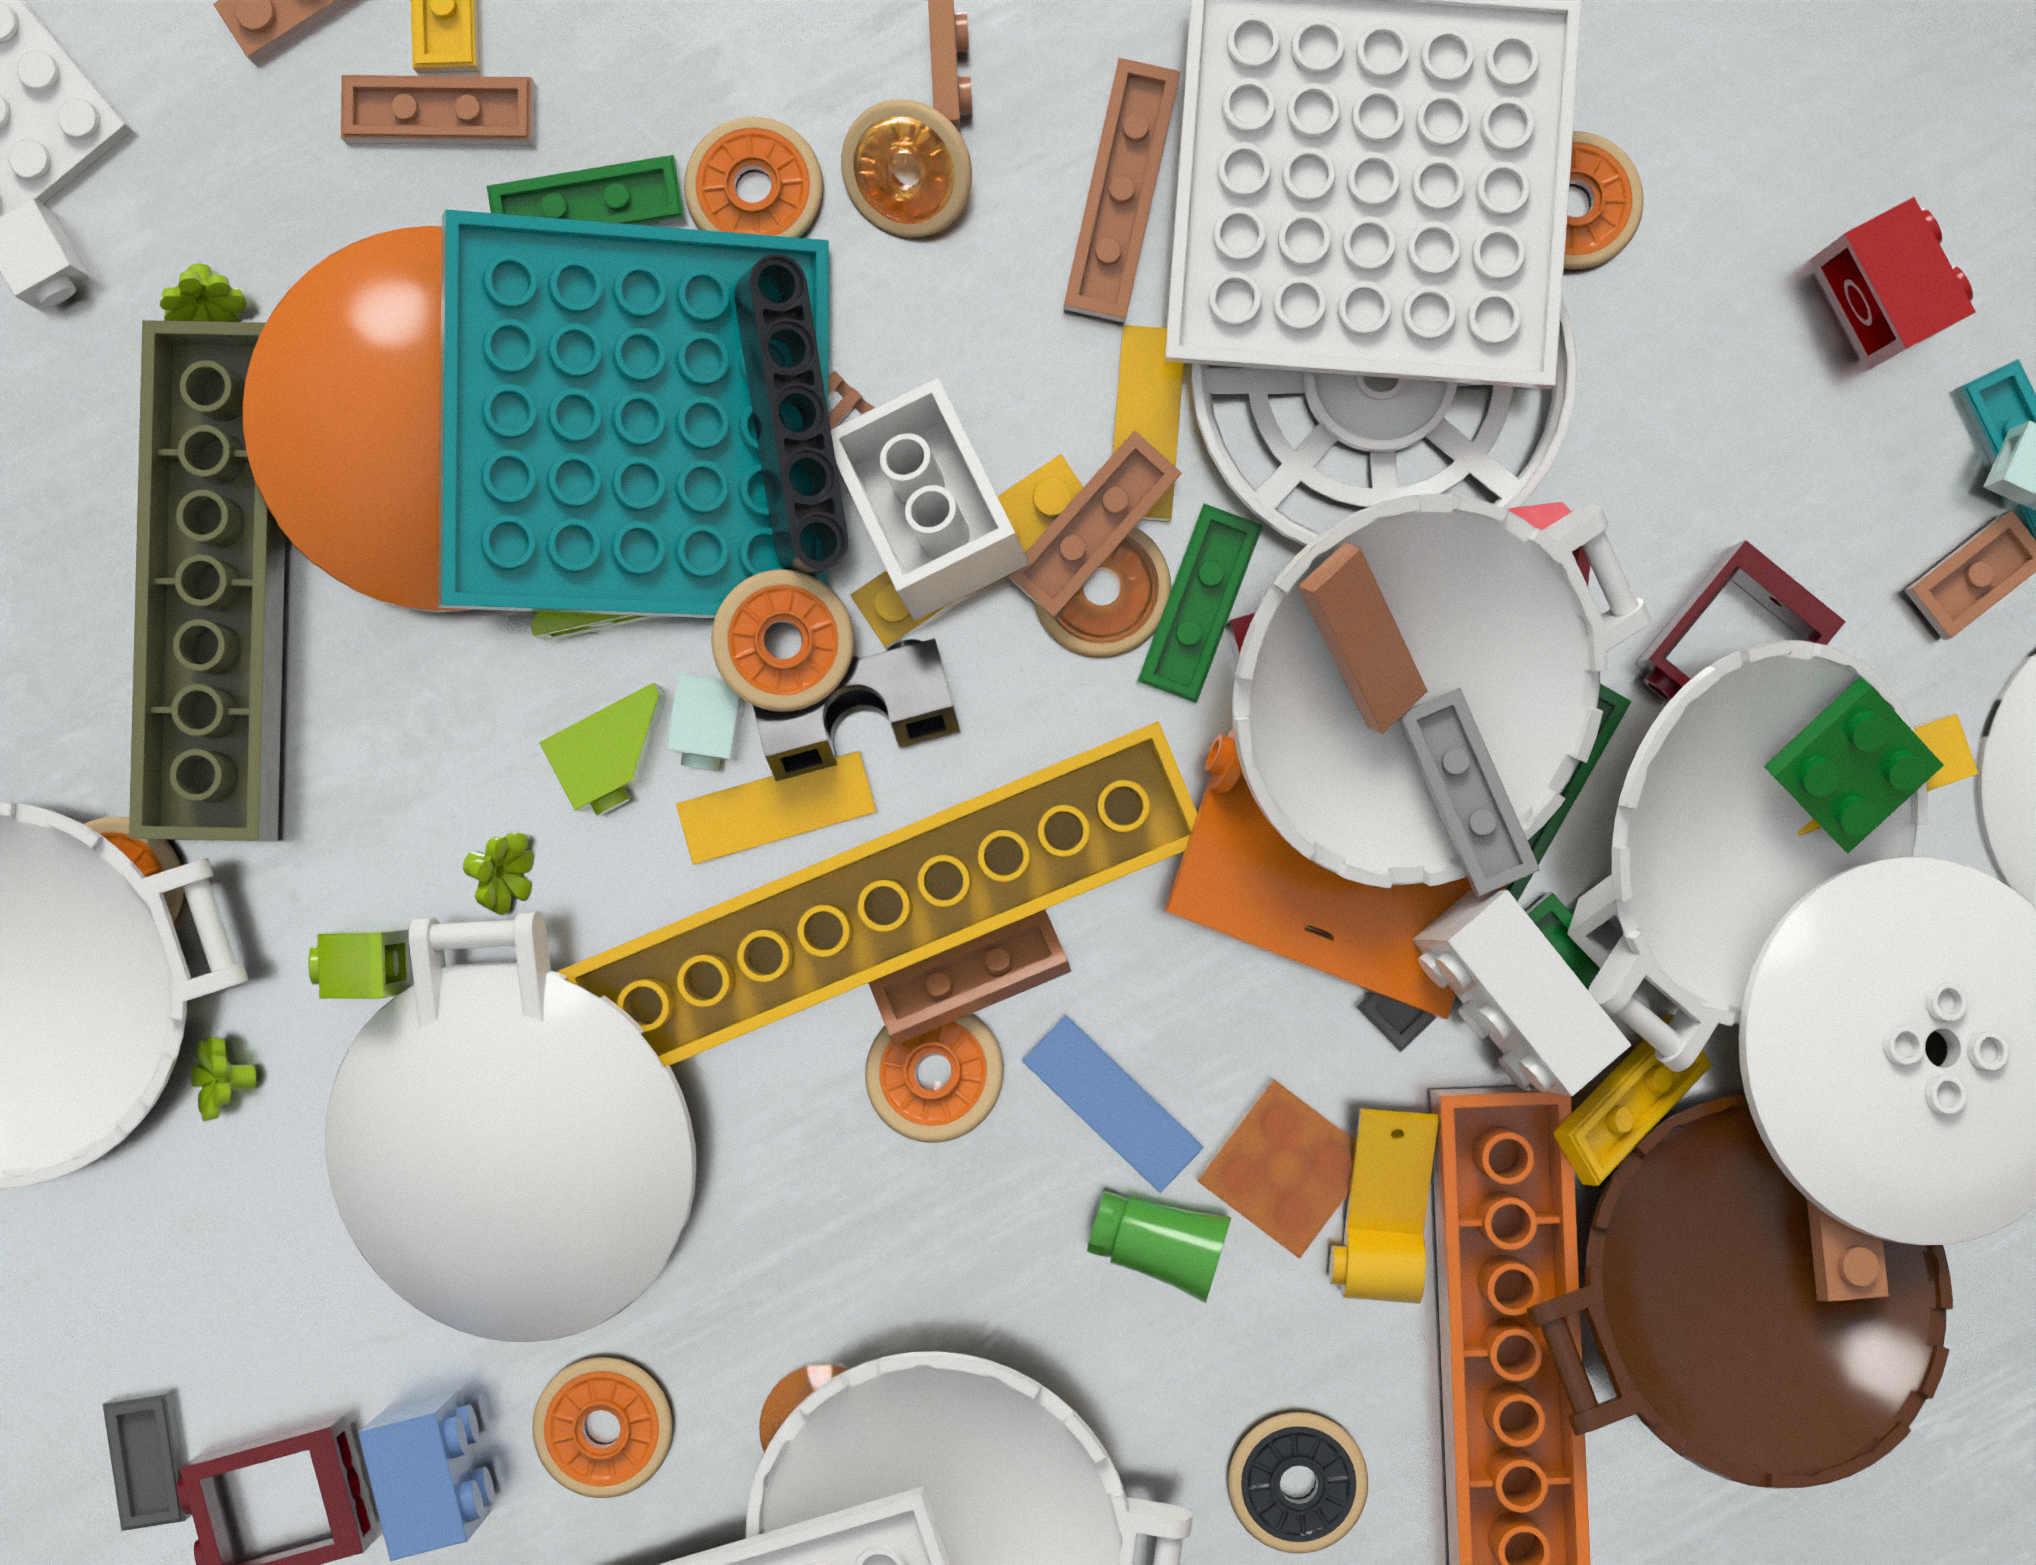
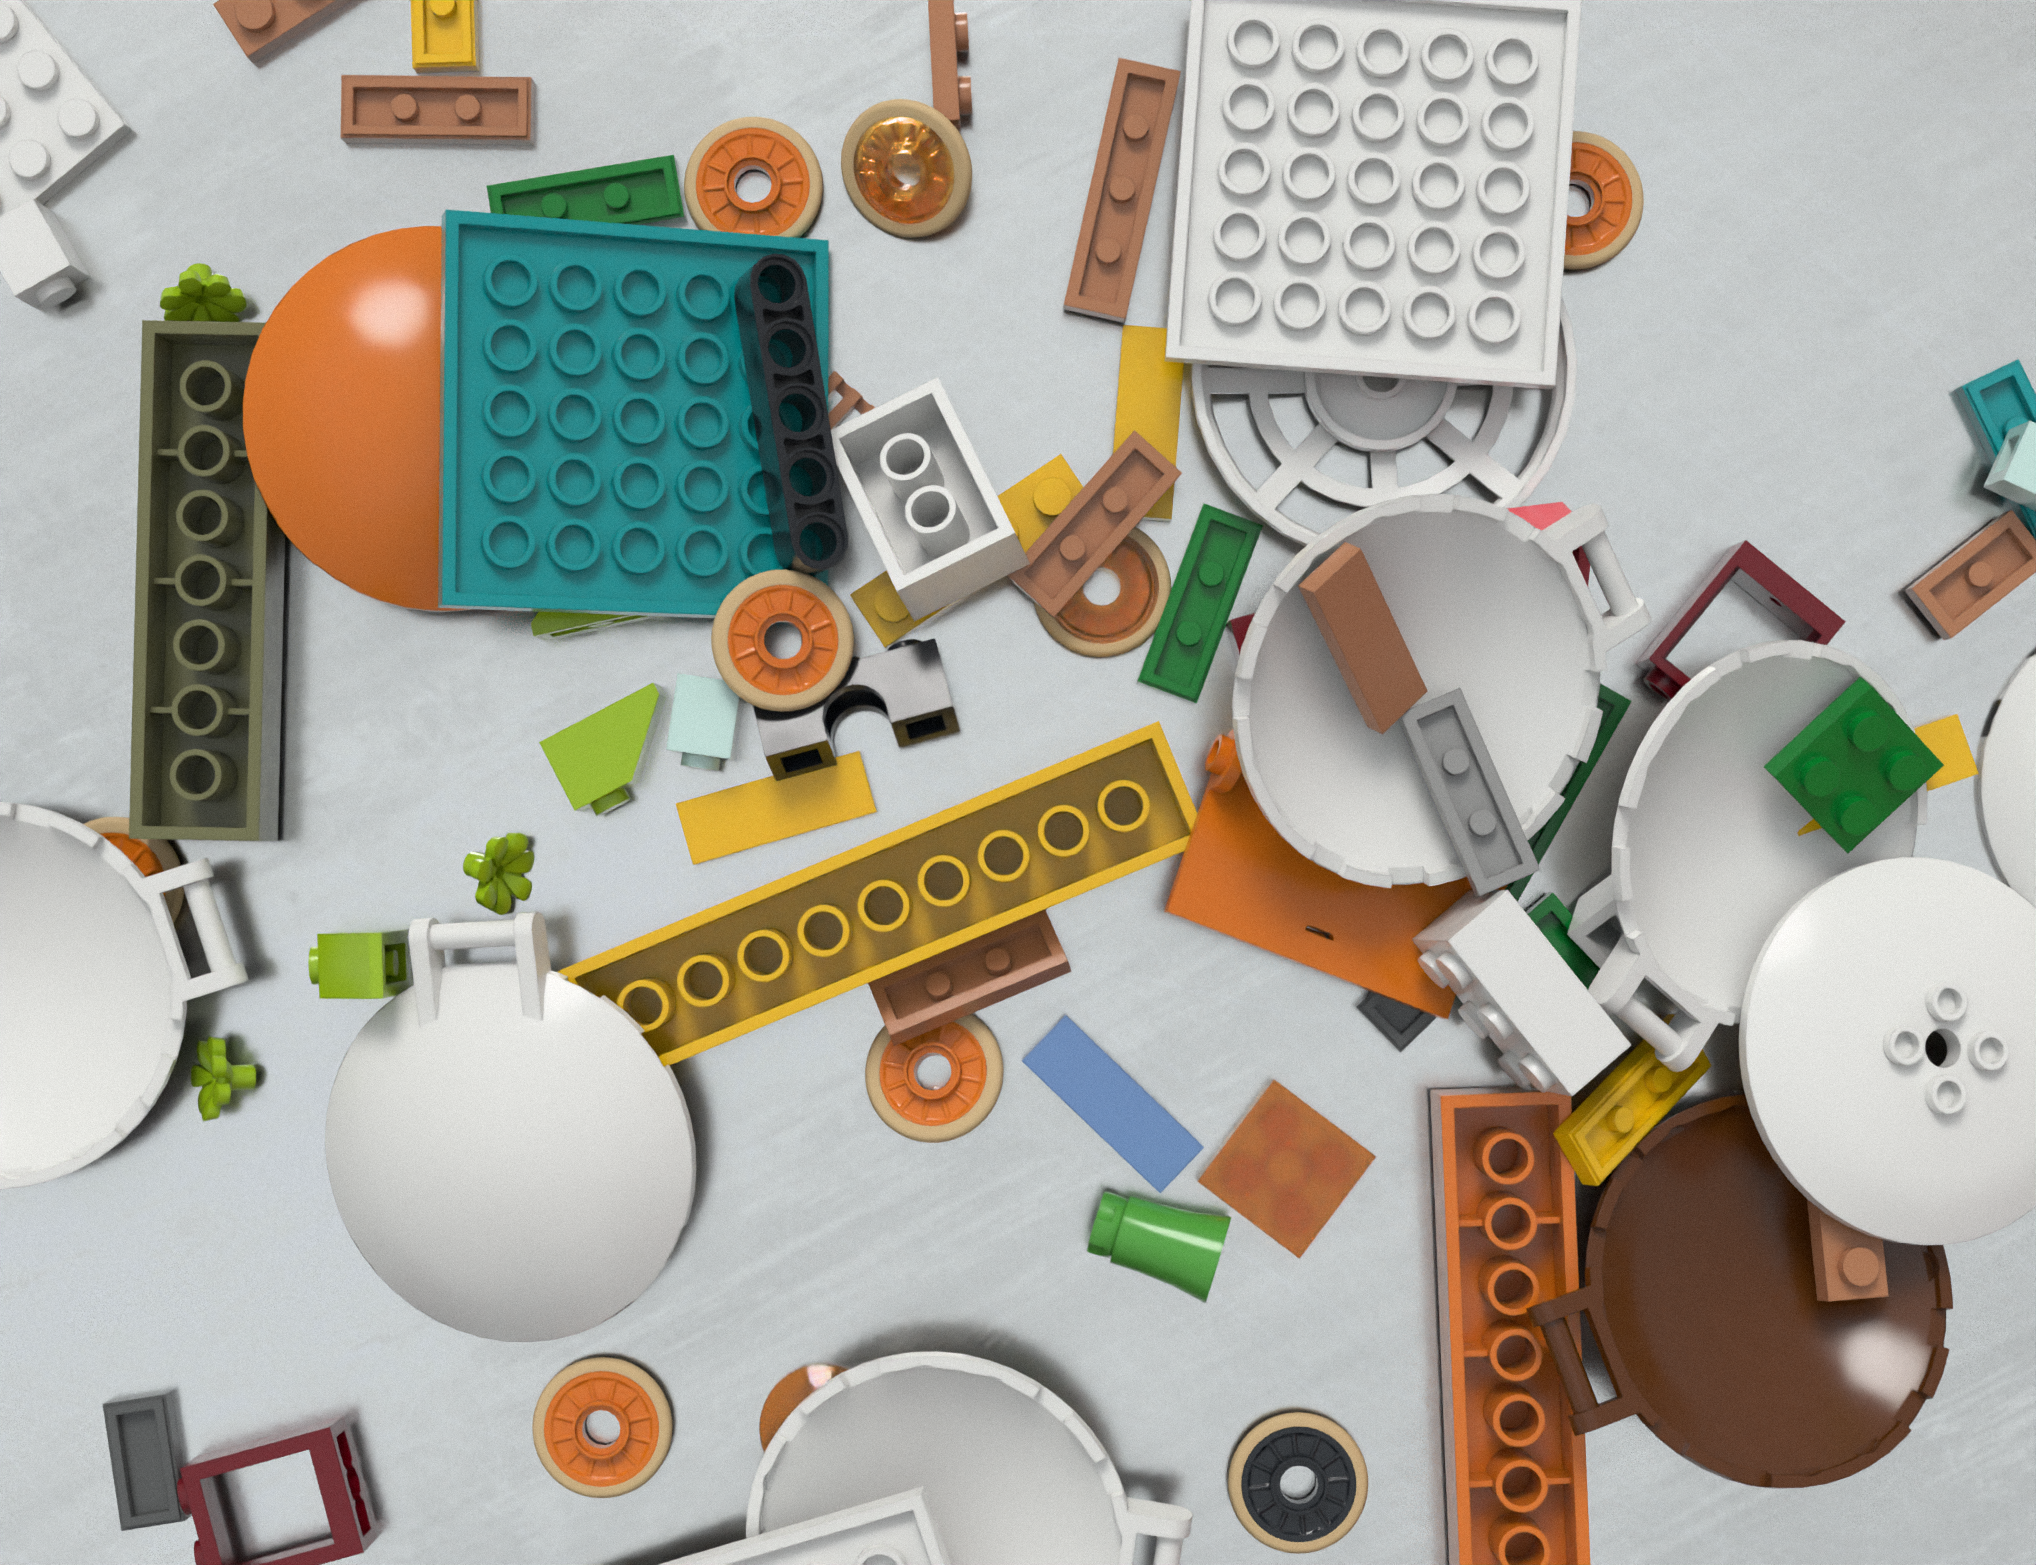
medium blue brick [358,1390,495,1561] -> none
yellow door [1329,1108,1439,1304] -> none
red brick [1811,197,1976,369] -> none

